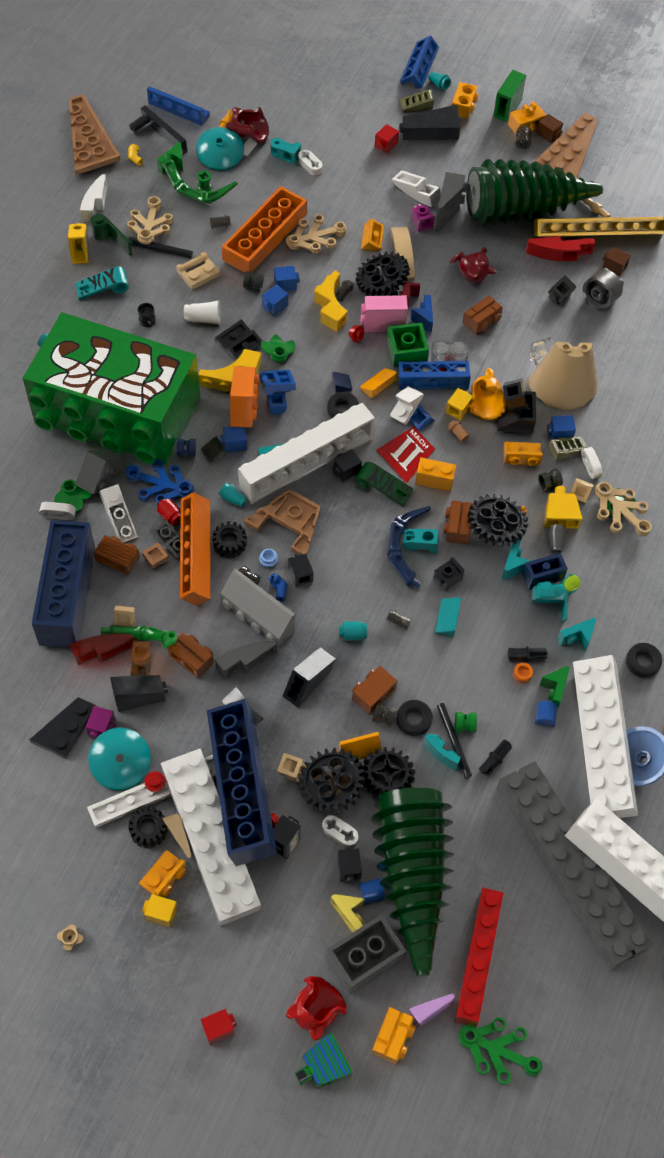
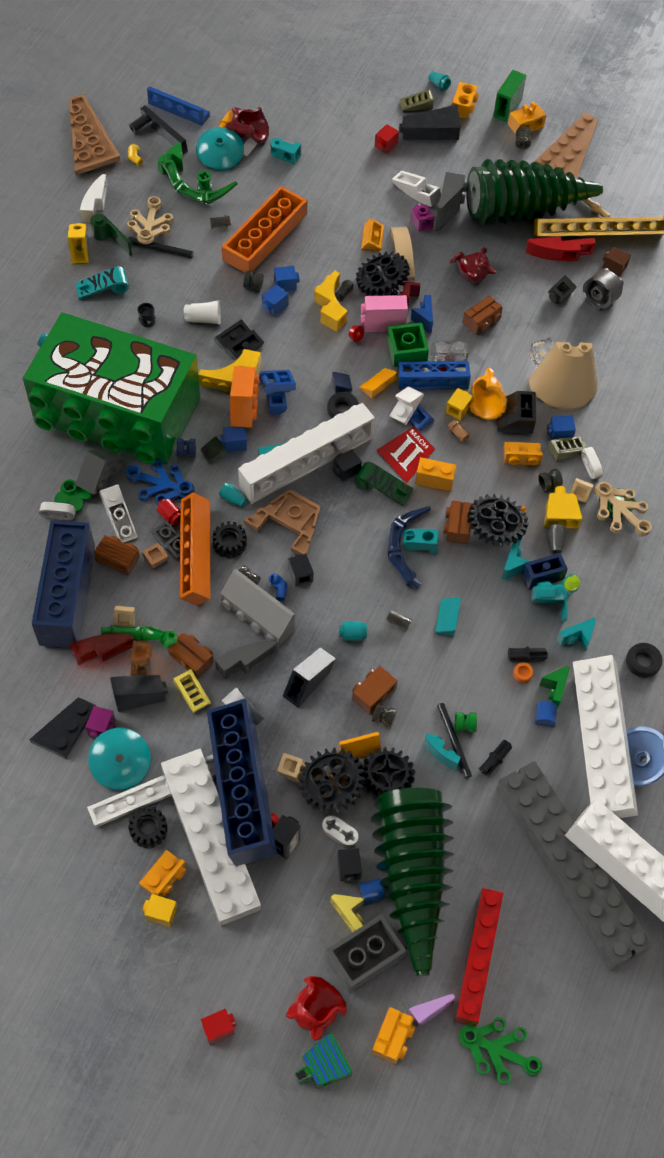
tan plate [57,924,83,951] -> none
red plate [144,771,166,792] -> none
tan slope [162,813,192,858] -> none
tan plate [175,252,220,290] -> none
light blue plate [259,549,278,567] -> none
green plate [261,334,295,363] -> none
tan plant [286,214,347,254] -> none
white beam [298,150,322,176] -> none
black tyre [396,700,433,736] -> none
blue fence [400,35,439,88] -> none
black brick [433,557,465,591] -> none
black slope [503,378,528,413] -> none
reddish brown brick [536,114,563,143] -> none
none -> light yellow slope [173,669,211,714]

